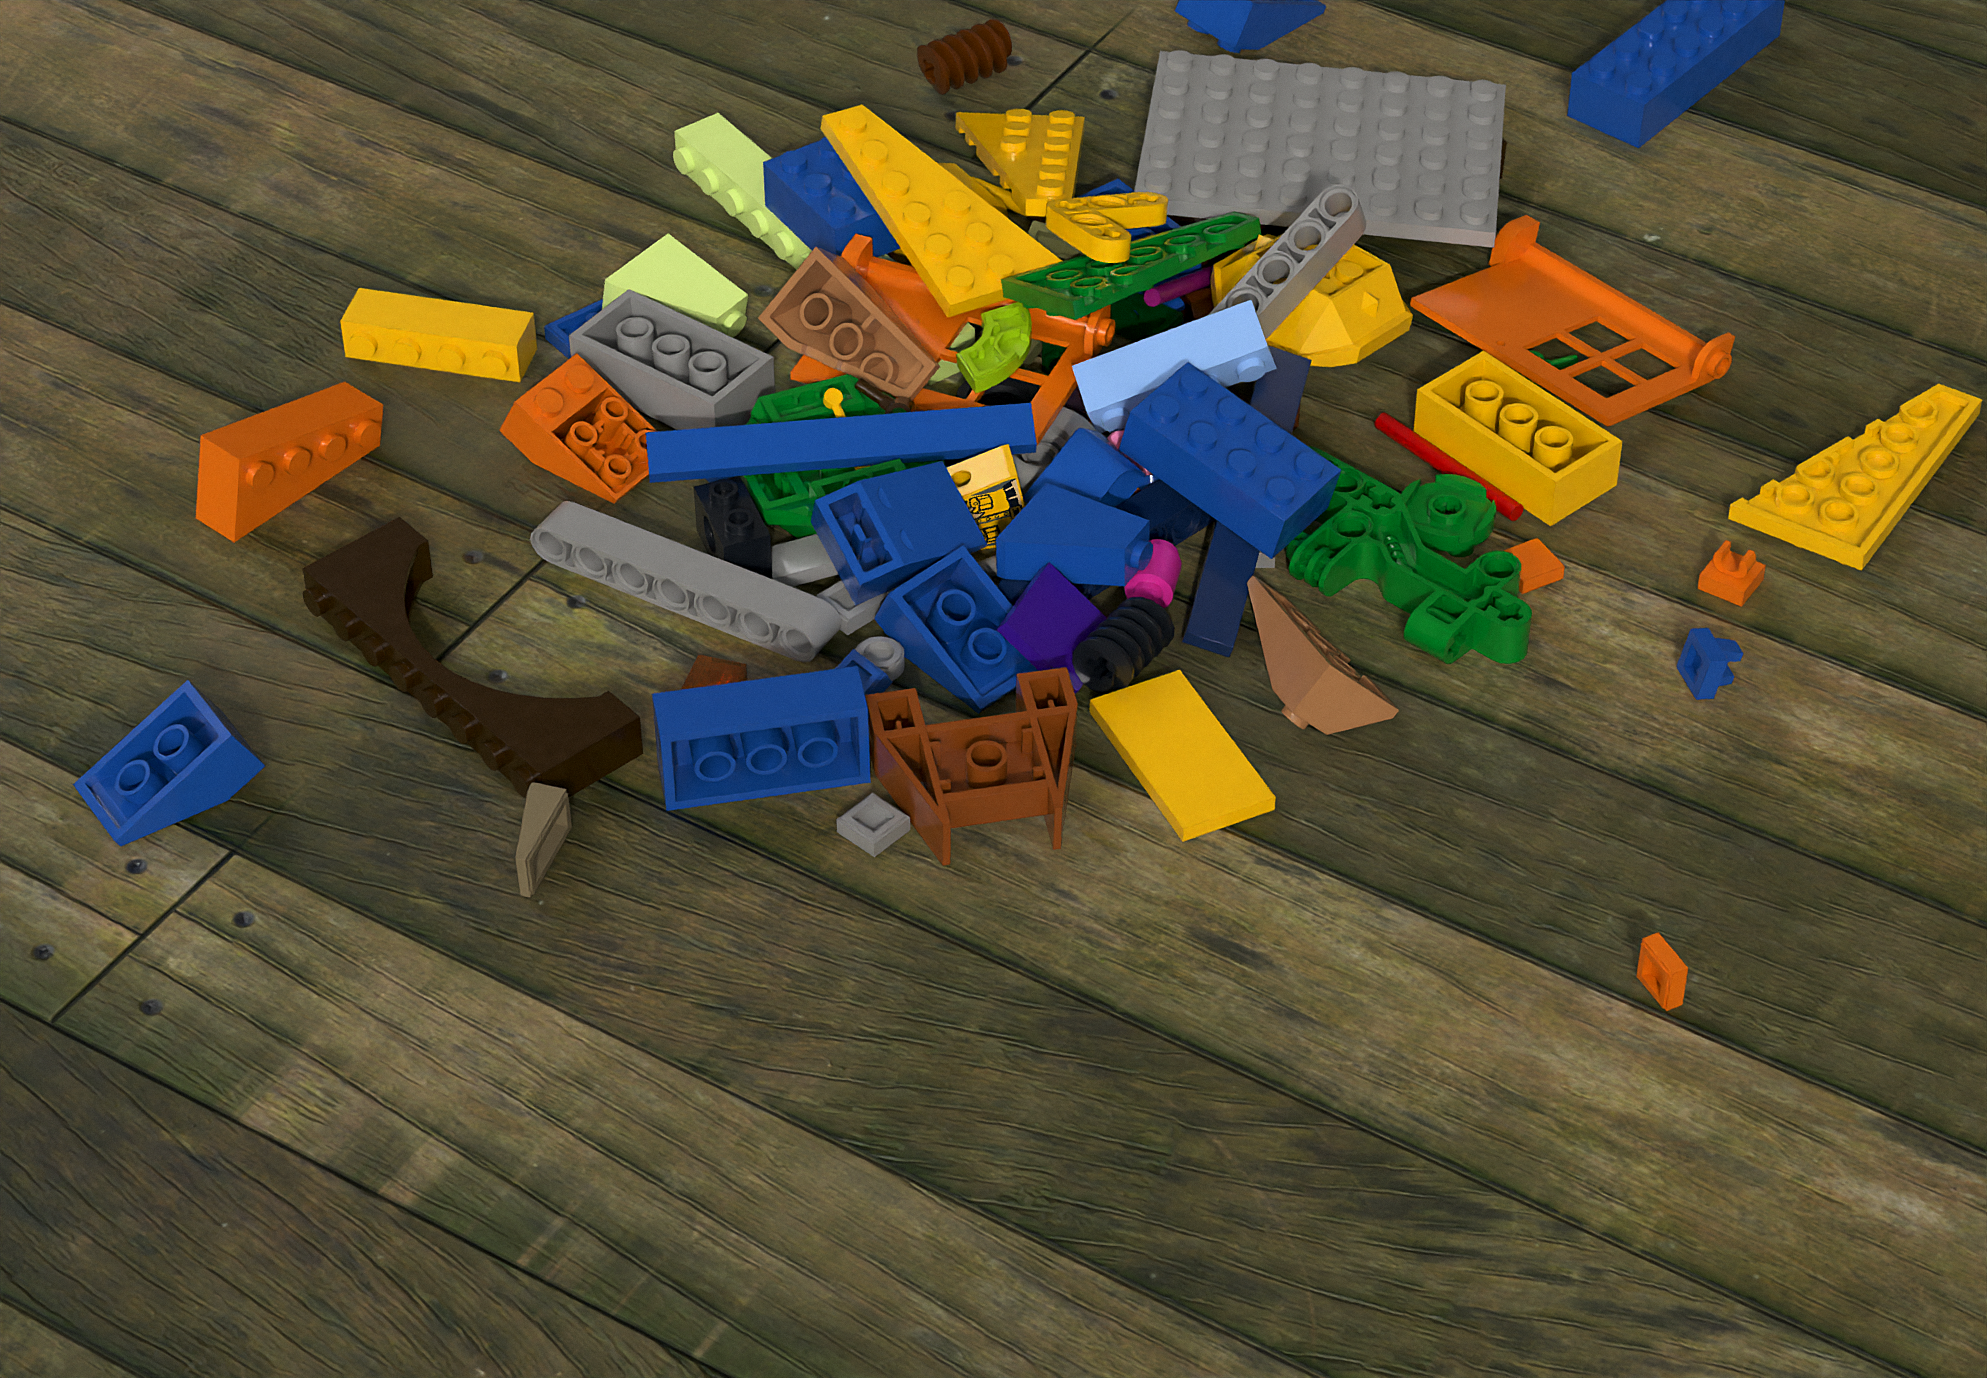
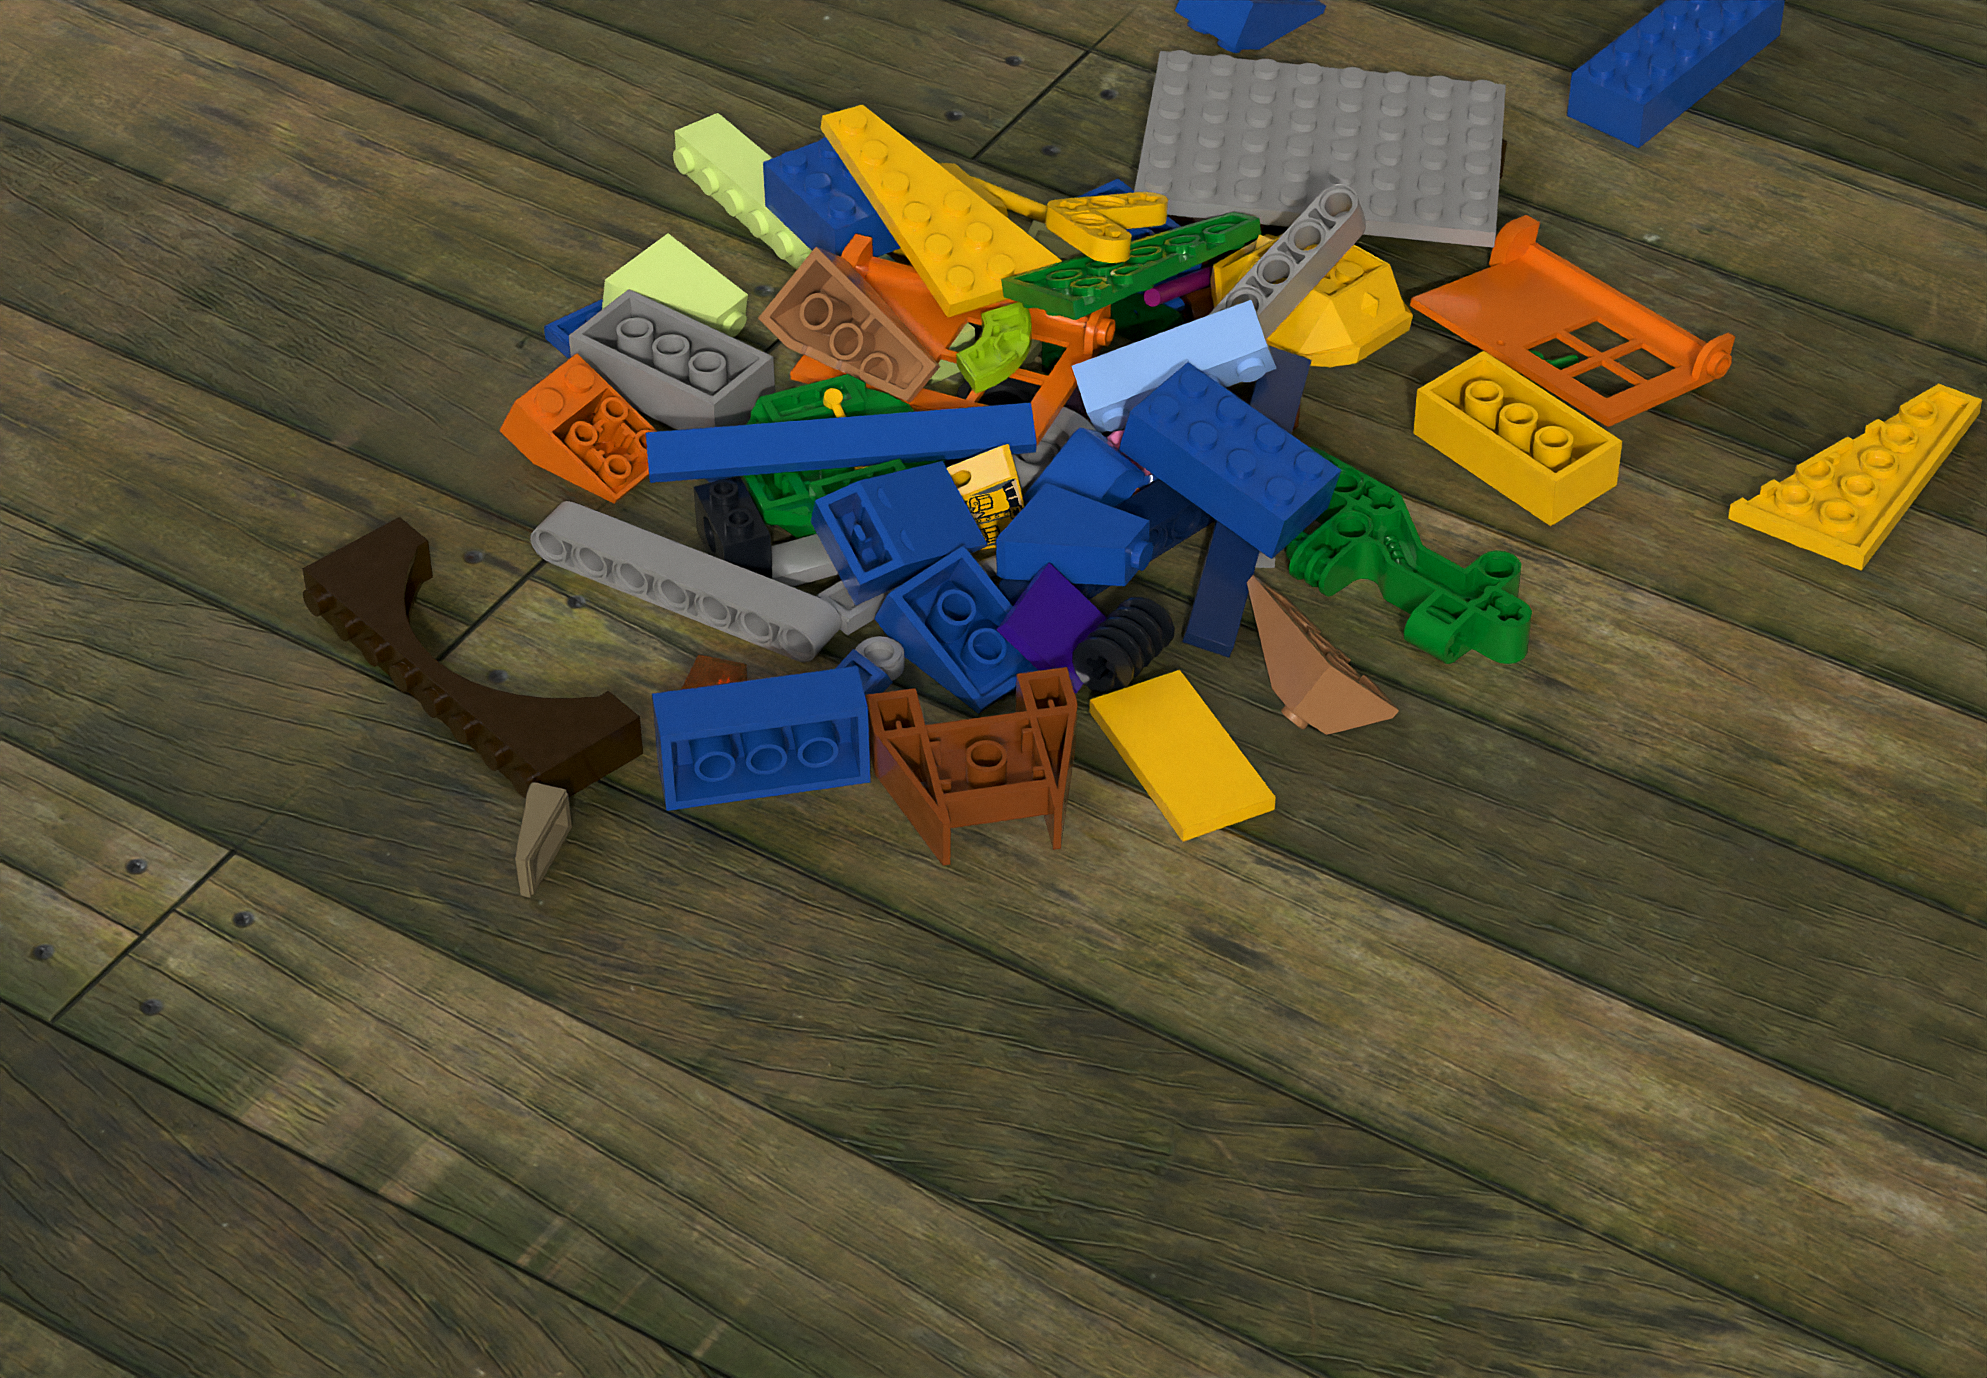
blue slope [73,680,265,846] -> none
orange wedge [196,382,384,543] -> none
yellow brick [340,288,537,382] -> none
light grey tile [836,792,911,857] -> none
dark brown hand [855,378,916,414] -> none
reddish brown piece [917,18,1012,95] -> none
yellow wing [956,109,1085,217] -> none
dark pink brick [1124,539,1182,608] -> none
red bar [1375,412,1524,521] -> none
green plate [1401,474,1496,558] -> none
orange tile [1503,538,1565,594] -> none
orange tile [1636,932,1688,1011] -> none
blue tile [1676,628,1744,700] -> none
orange tile [1698,540,1766,607] -> none

